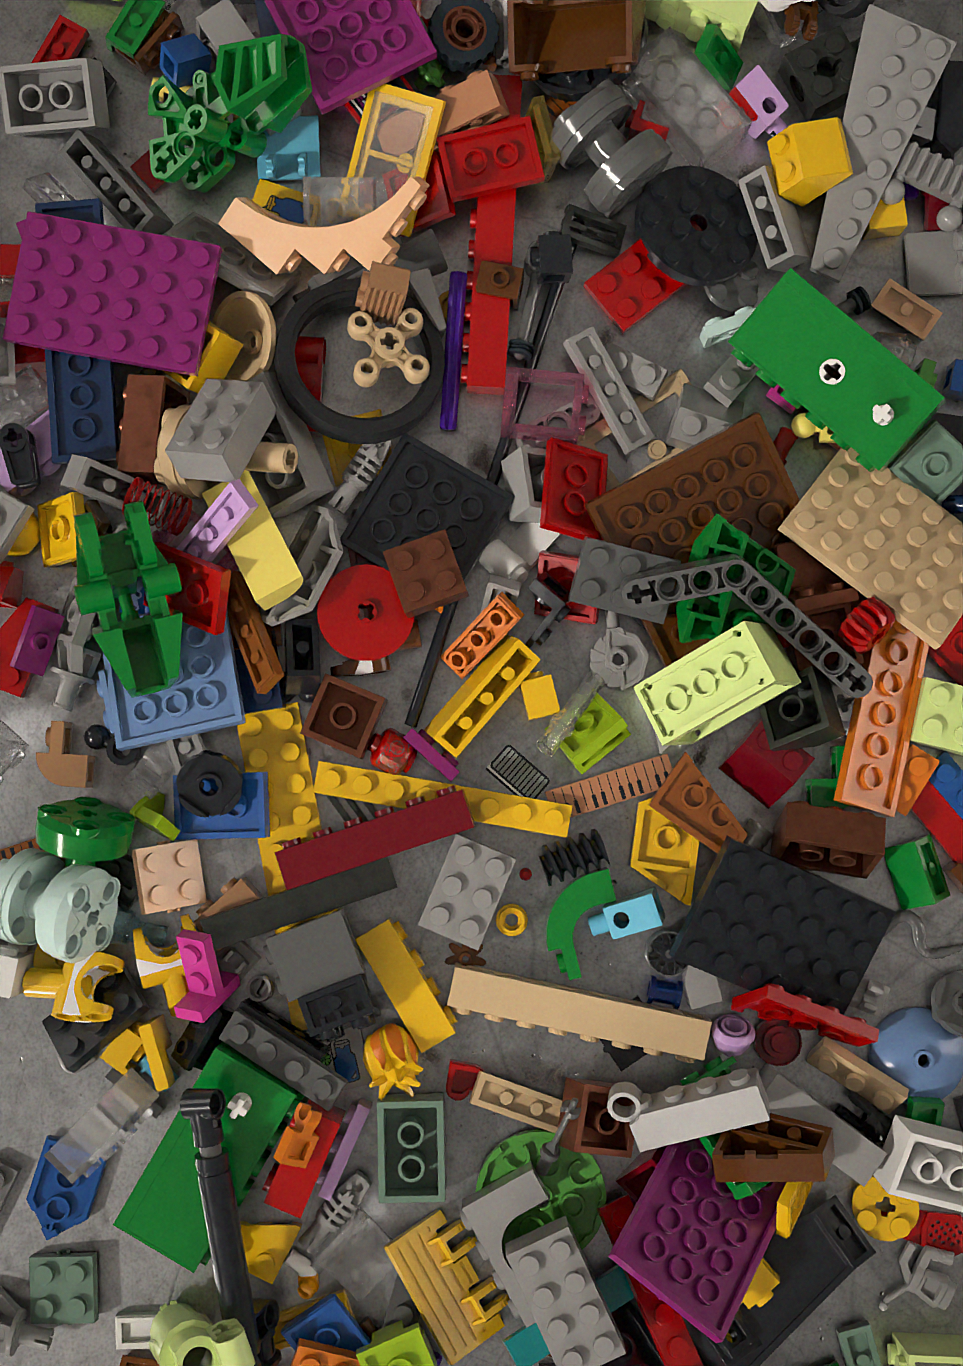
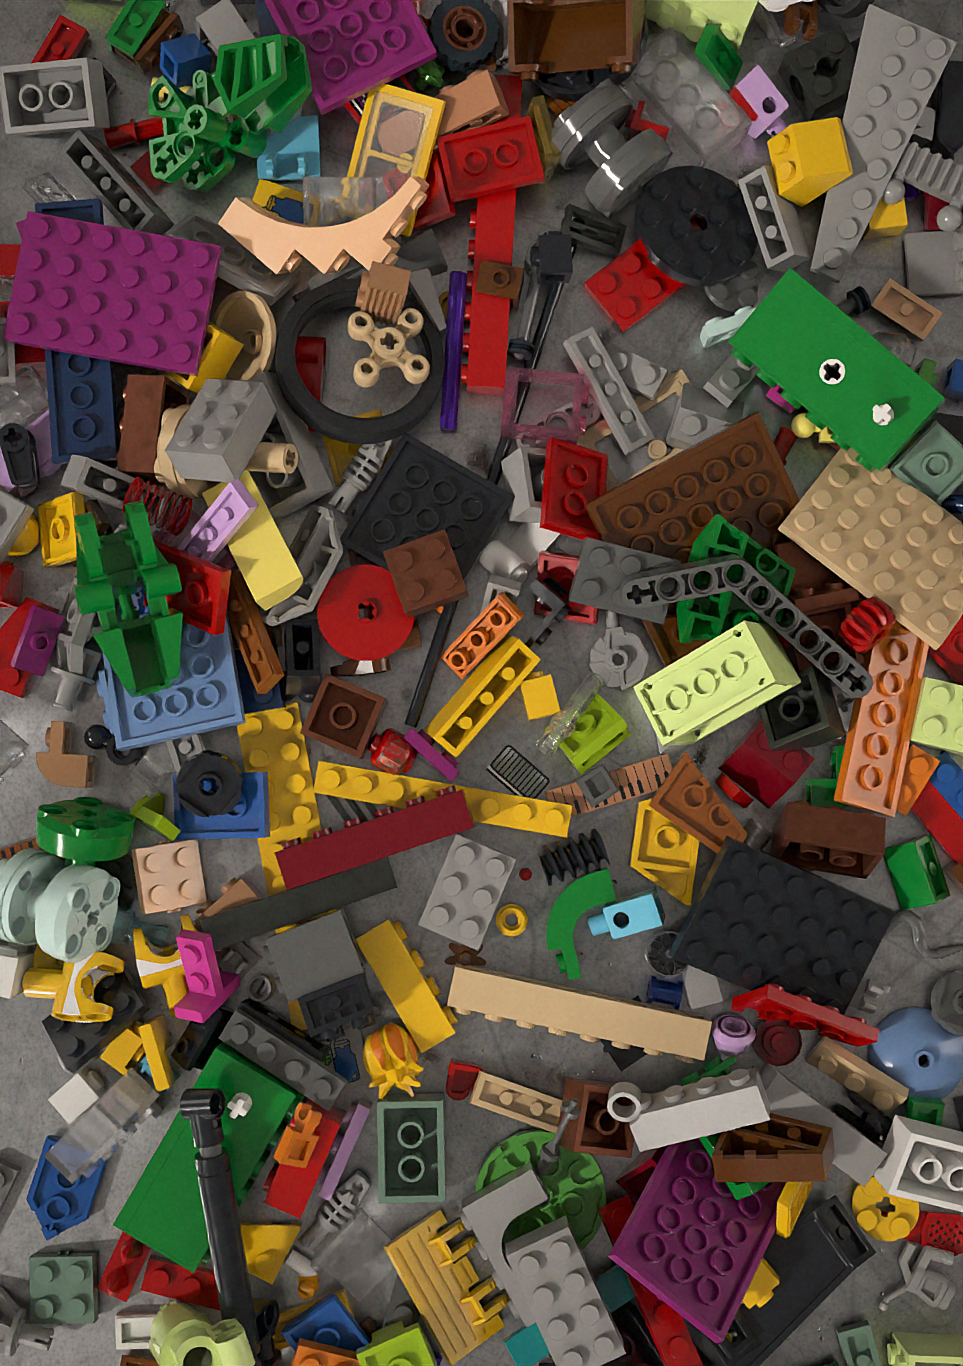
none -> white brick [48,1068,107,1124]
none -> red tile [96,1231,152,1302]
none -> red axle [103,118,164,149]
none -> red plate [141,1254,220,1311]
none -> dark grey tile [575,763,620,808]
none -> red tile [715,772,754,809]

